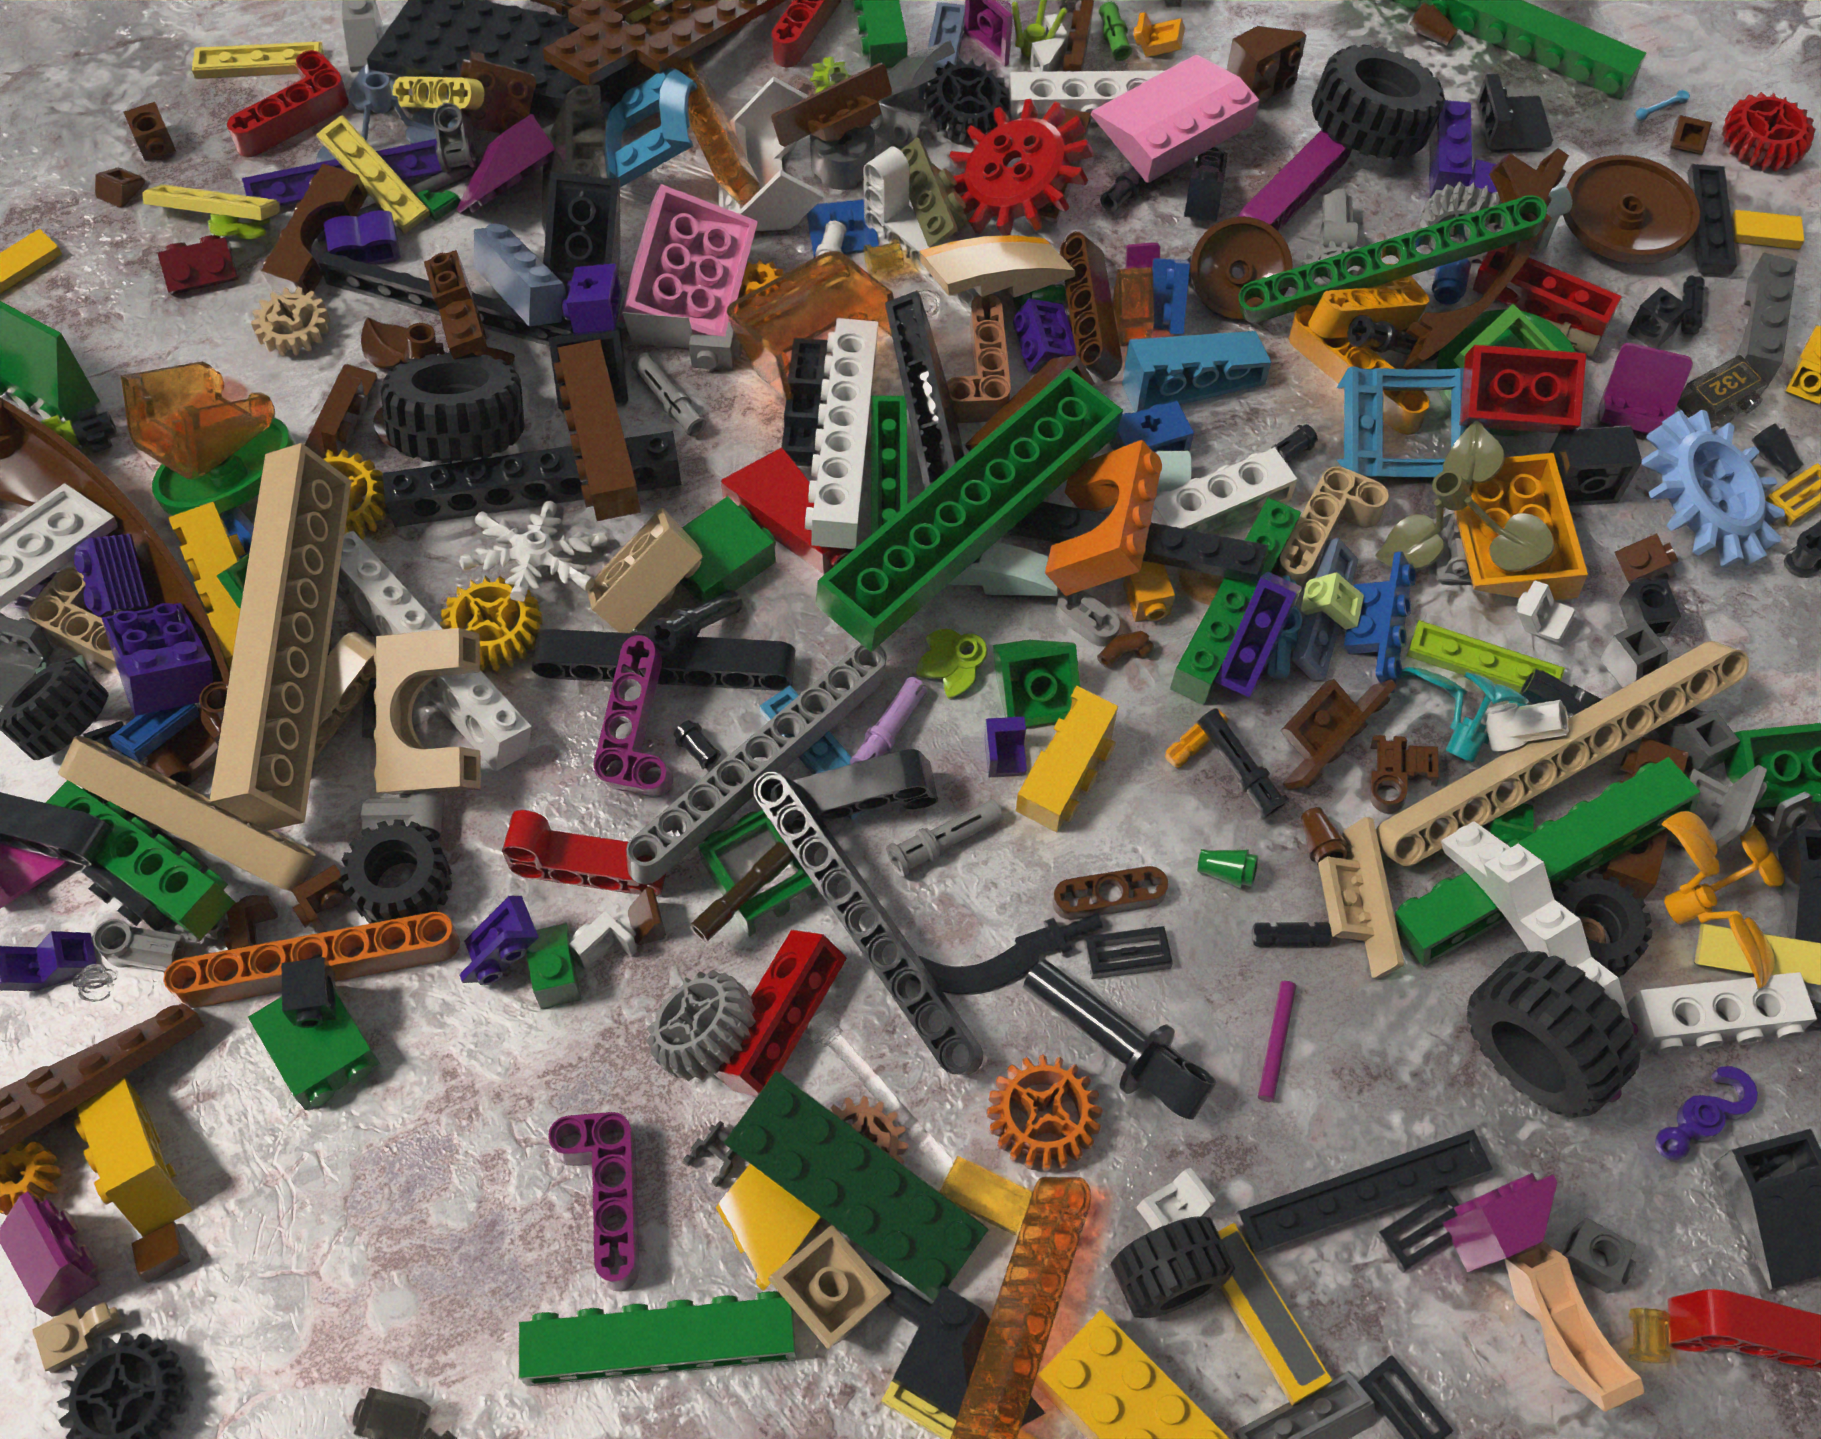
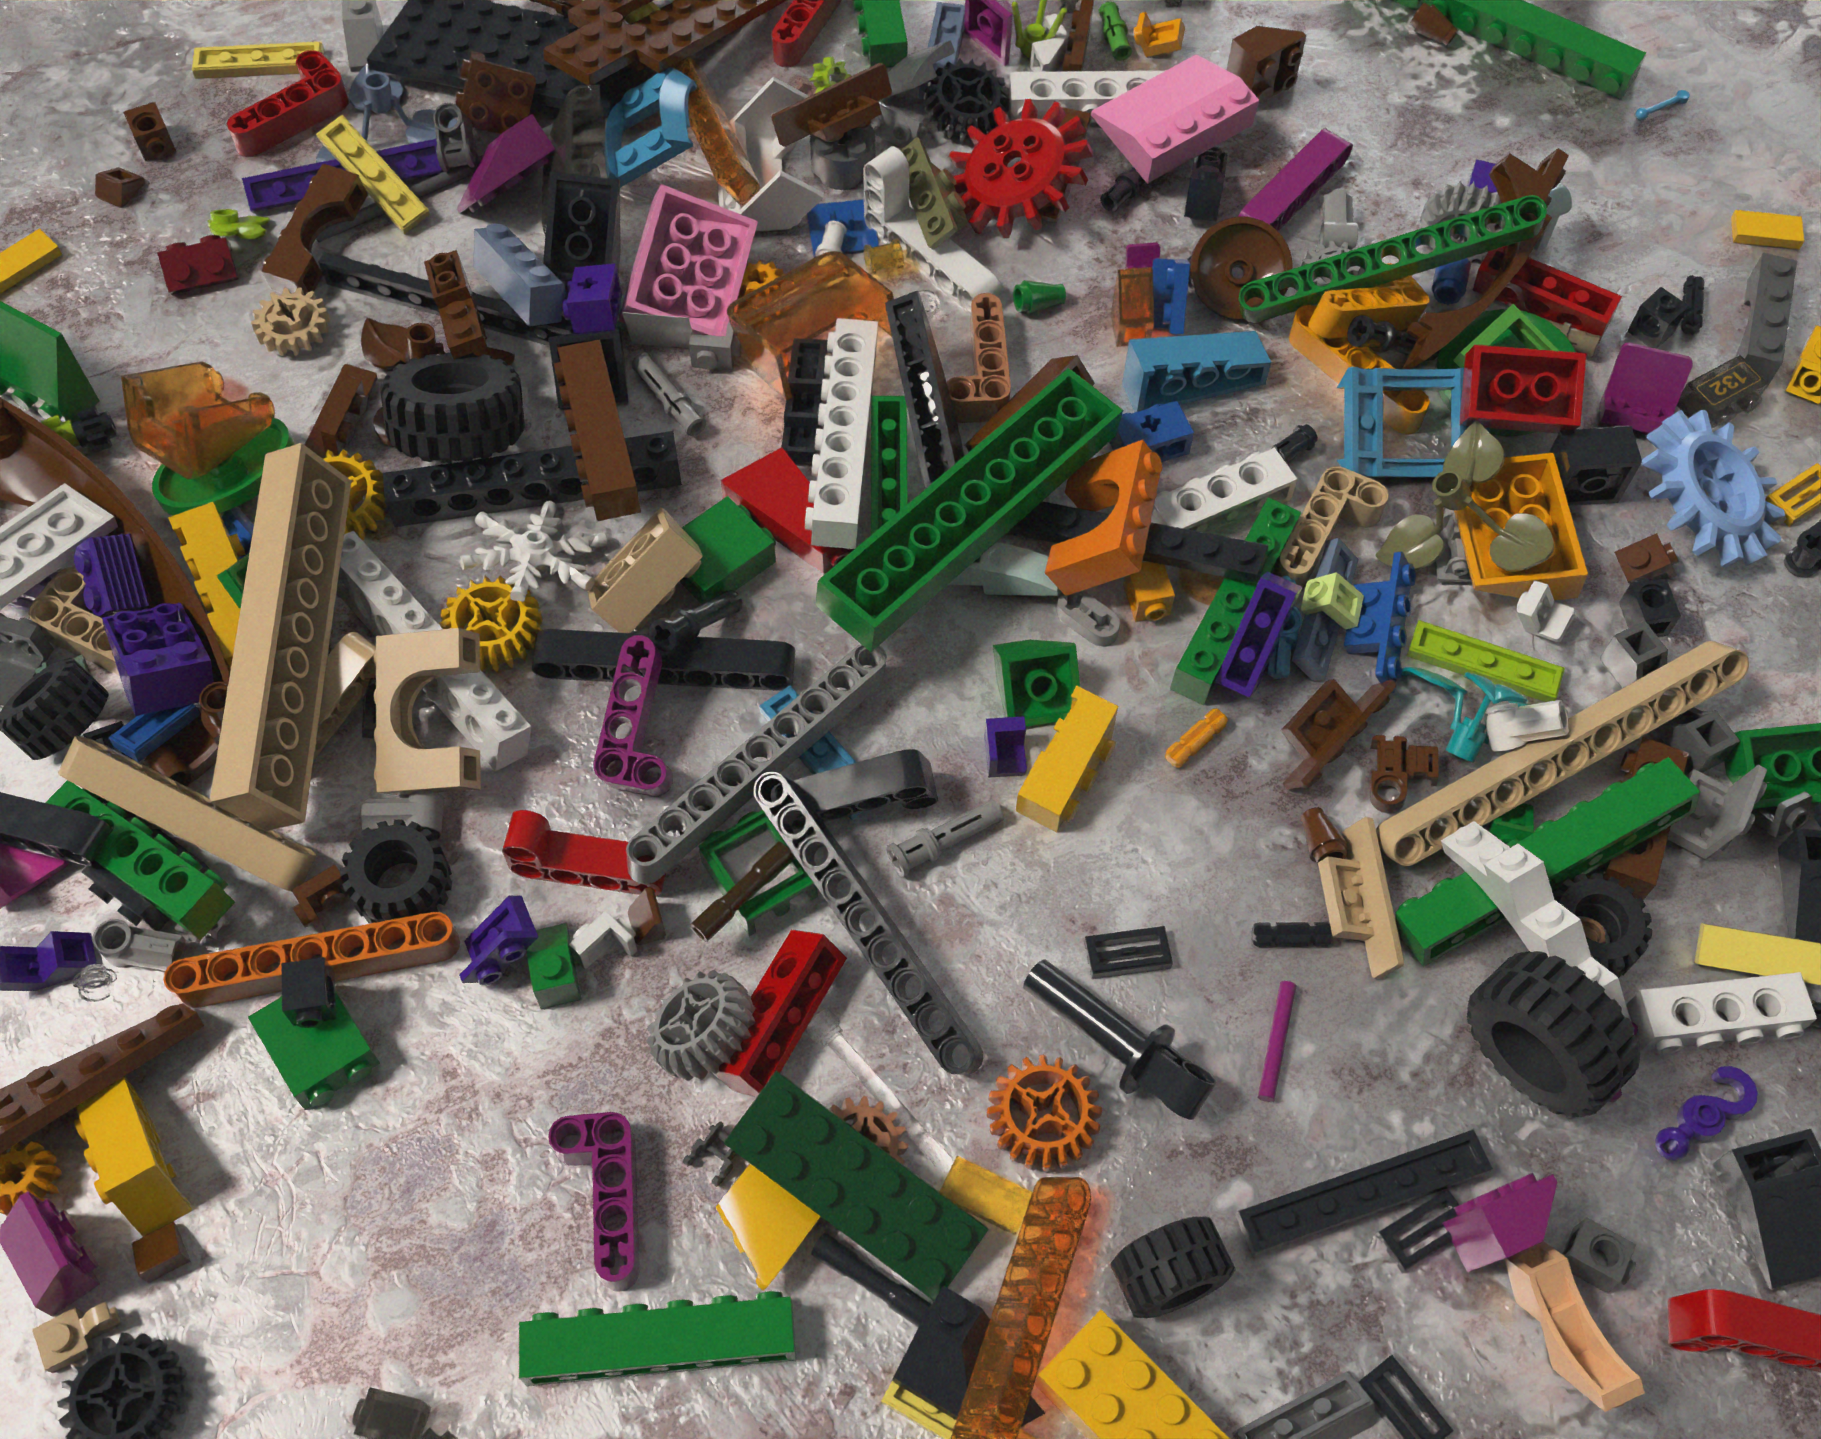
light yellow tile [142,184,280,220] -> none
reddish brown bracket [223,895,278,950] -> none
dark purple brick [324,210,401,264] -> none
light yellow beam [393,77,484,110] -> none
green tile [415,190,461,222] -> none
black pin [673,720,721,769] -> none
tan slope [768,1225,891,1349] -> none
lavender pin [850,677,928,764] -> none
black sword [910,913,1103,994] -> none
lime plate [916,629,988,699] -> none
tan slope [919,235,1075,297] -> none
dark purple bracket [1013,298,1076,373] -> none
reddish brown beam [1052,866,1168,920] -> none
reddish brown beam [1060,232,1122,381] -> none
reddish brown arm [1097,631,1154,669] -> none
white bracket [1136,1168,1216,1230] -> none
light aqua slope [1156,451,1191,494] -> none
black pin [1197,708,1290,820] -> none
green cone [1197,849,1258,889] -> none
tile [1218,1223,1333,1406] -> none
black tyre [1311,44,1445,160] -> none
dark purple brick [1429,100,1472,198] -> none
black bracket [1476,73,1553,150] -> none
black piece [1520,668,1603,718] -> none
reddish brown dish [1563,155,1700,264] -> none
clear yellow bush [1628,1308,1671,1364] -> none
light orange plant [1661,811,1785,989] -> none
reddish brown slope [1670,115,1712,155] -> none
black plate [1687,164,1737,275] -> none
red gear [1721,92,1816,172] -> none
black cone [1751,423,1804,478] -> none

